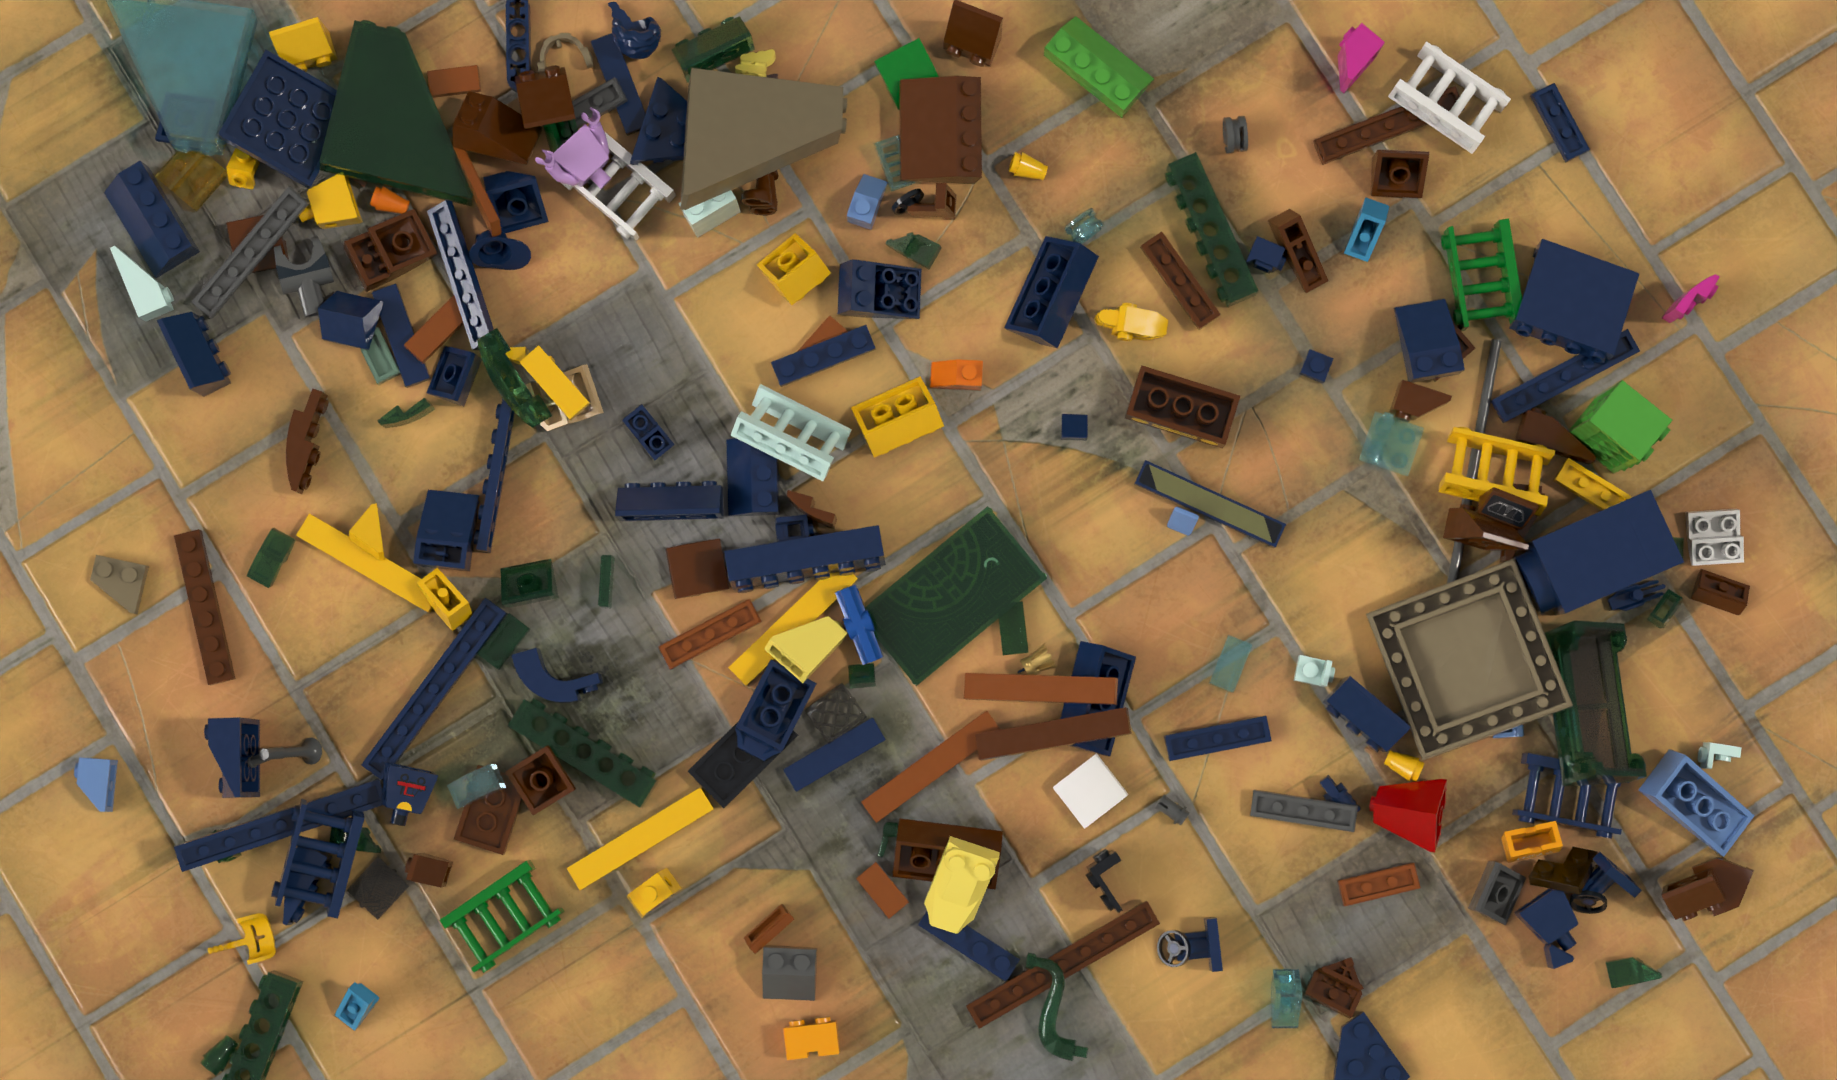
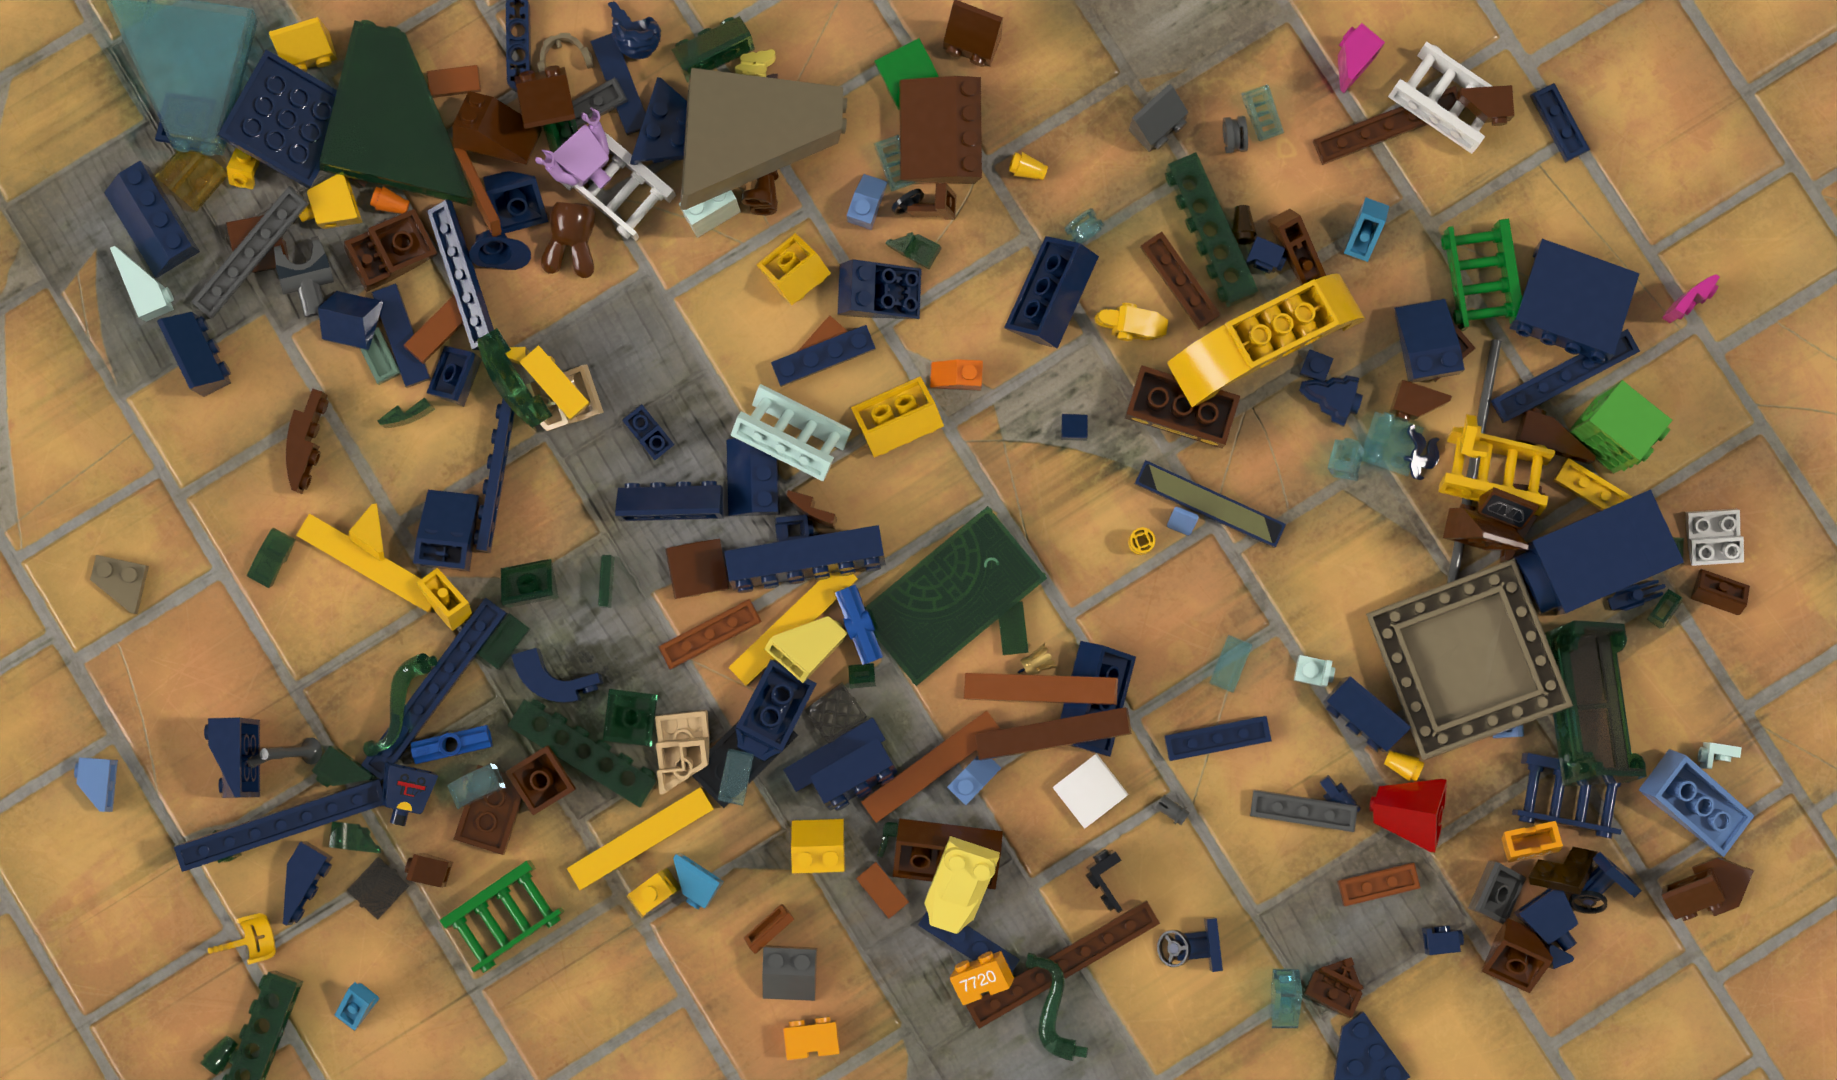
reddish brown plate [174,529,236,685] -> none
dark blue fence [271,799,364,919] -> none
bright green slope [1044,16,1154,118] -> none
reddish brown slope [1371,150,1430,198] -> none
clear green slope [1606,957,1663,988] -> none
none -> clear green slope [312,745,376,787]
none -> clear green animal [363,653,437,757]
none -> blue piece [411,725,493,765]
none -> reddish brown piece [541,202,595,278]
none -> clear green slope [603,689,658,746]
none -> tan slope [655,710,709,794]
none -> dark azure slope [673,853,724,910]
none -> clear light blue tile [718,749,754,806]
none -> yellow slope [791,819,845,873]
none -> dark blue piece [809,738,898,811]
none -> medium blue slope [947,756,1001,805]
none -> light orange brick [950,951,1014,1005]
none -> yellow wheel [1128,527,1156,555]
none -> dark grey slope [1129,84,1188,152]
none -> yellow slope [1167,273,1365,407]
none -> dark brown cone [1231,205,1257,245]
none -> clear light blue slope [1241,84,1284,141]
none -> dark blue rock [1299,375,1363,427]
none -> clear light blue brick [1327,438,1364,481]
none -> dark blue piece [1404,425,1440,480]
none -> dark blue brick [1422,925,1464,955]
none -> reddish brown slope [1456,85,1514,126]
none -> yellow bracket [1460,414,1488,458]
none -> reddish brown slope [1482,918,1553,993]

